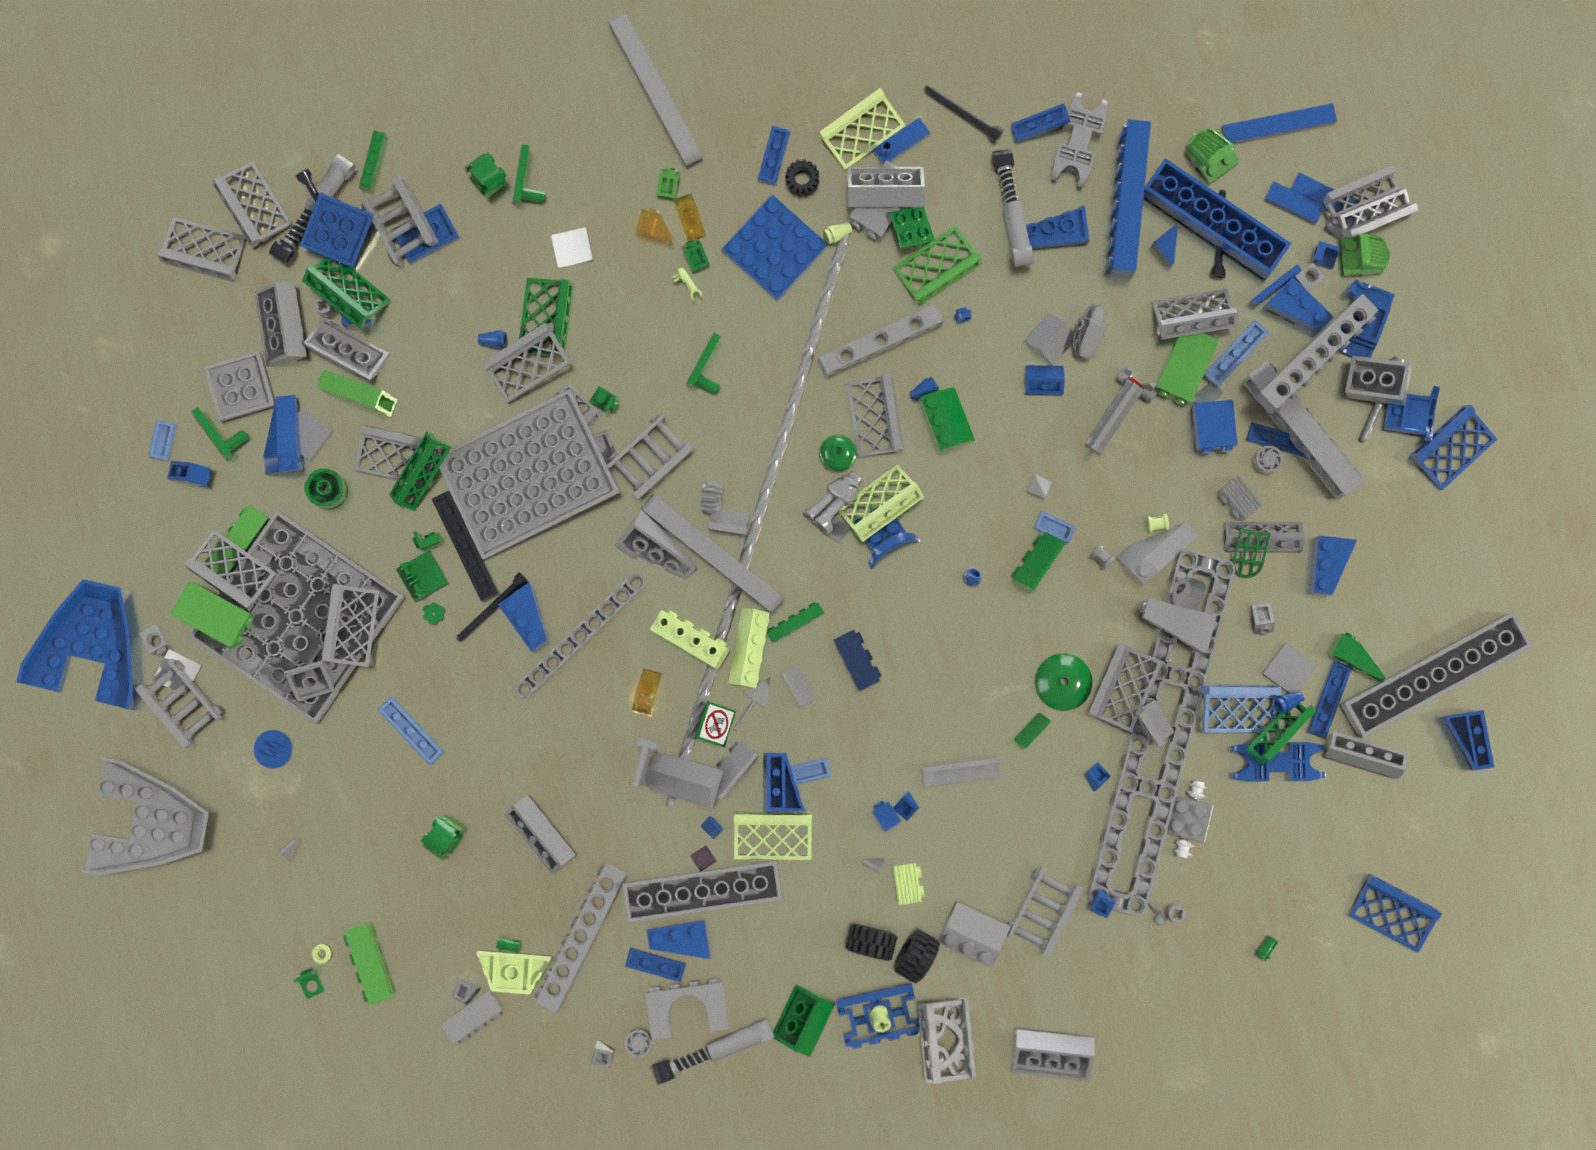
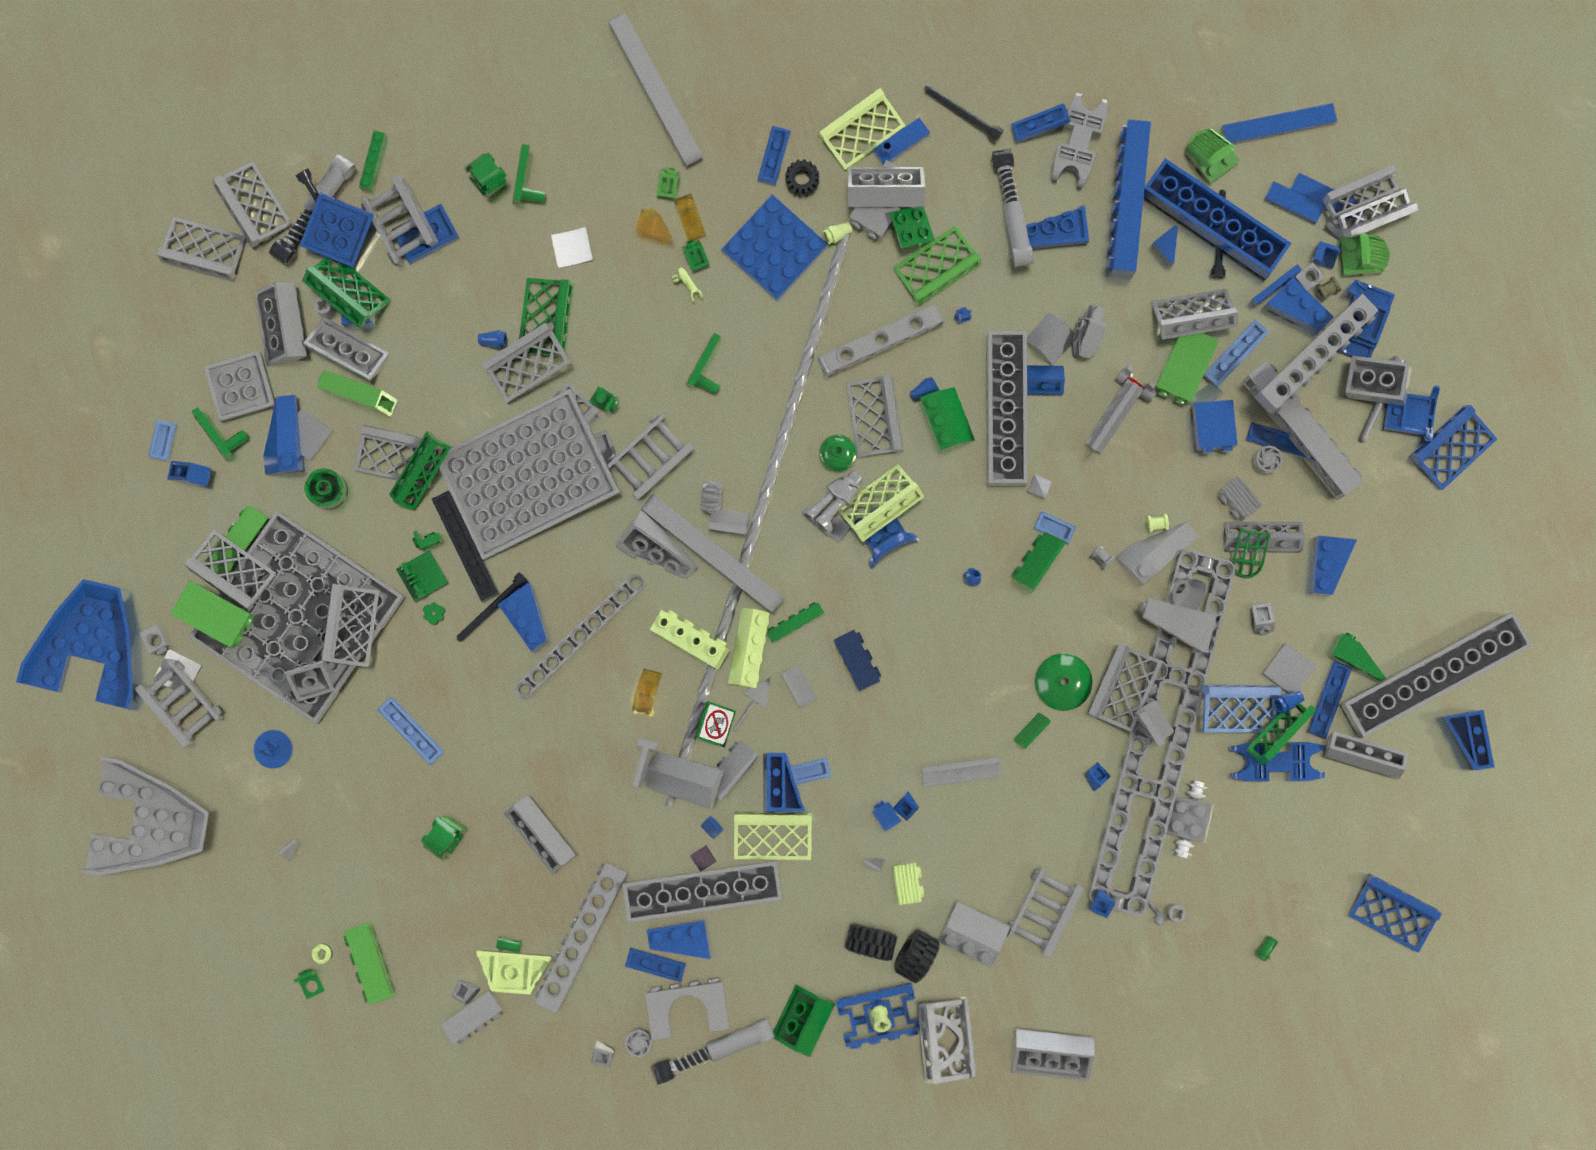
none -> light grey brick [987,331,1028,486]
none -> olive bush [1316,277,1341,300]

